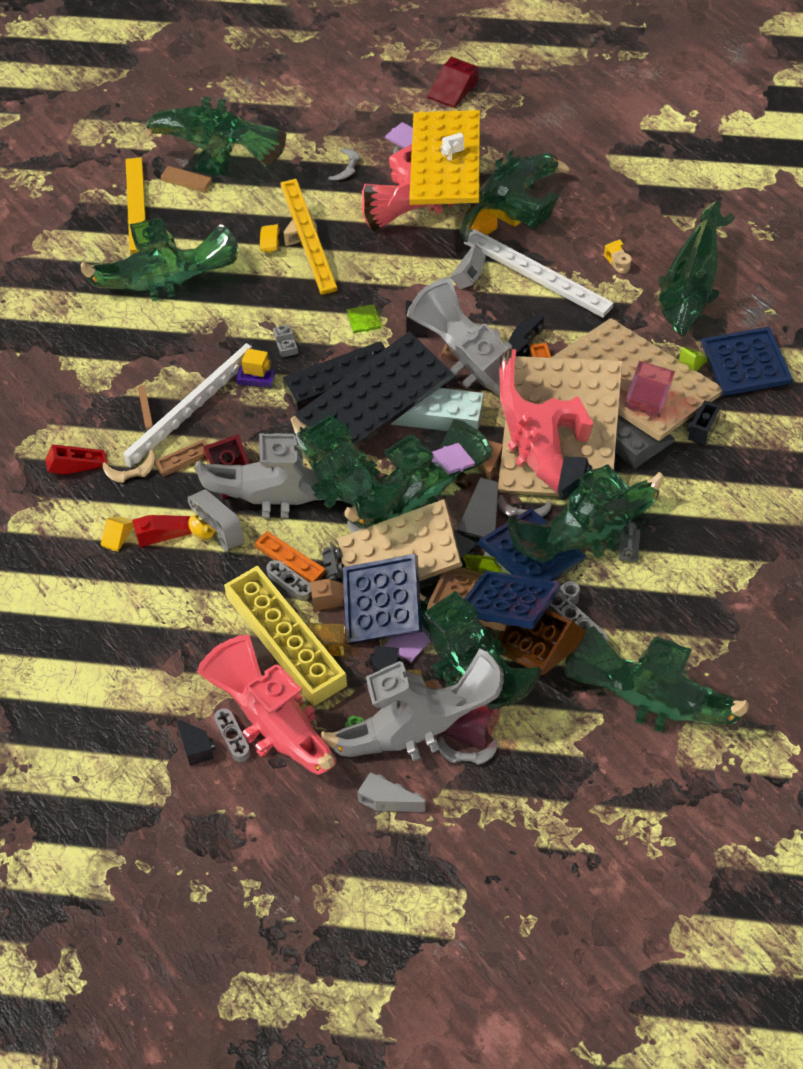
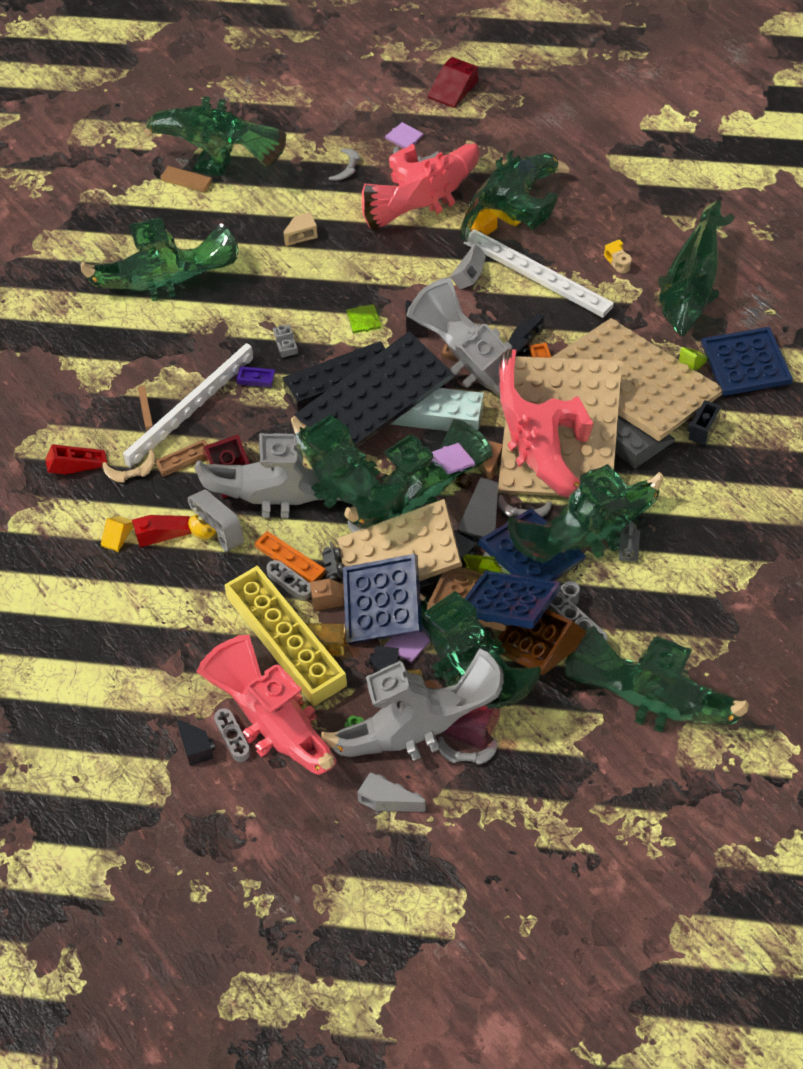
yellow tile [126,157,147,254] -> none
yellow brick [241,348,271,377] -> none
yellow slope [260,224,279,253] -> none
yellow tile [280,179,337,295] -> none
yellow plate [409,110,480,205] -> none
white bracket [441,133,464,161] -> none
black slope [557,456,592,500] -> none
clear pink slope [624,361,675,417] -> none

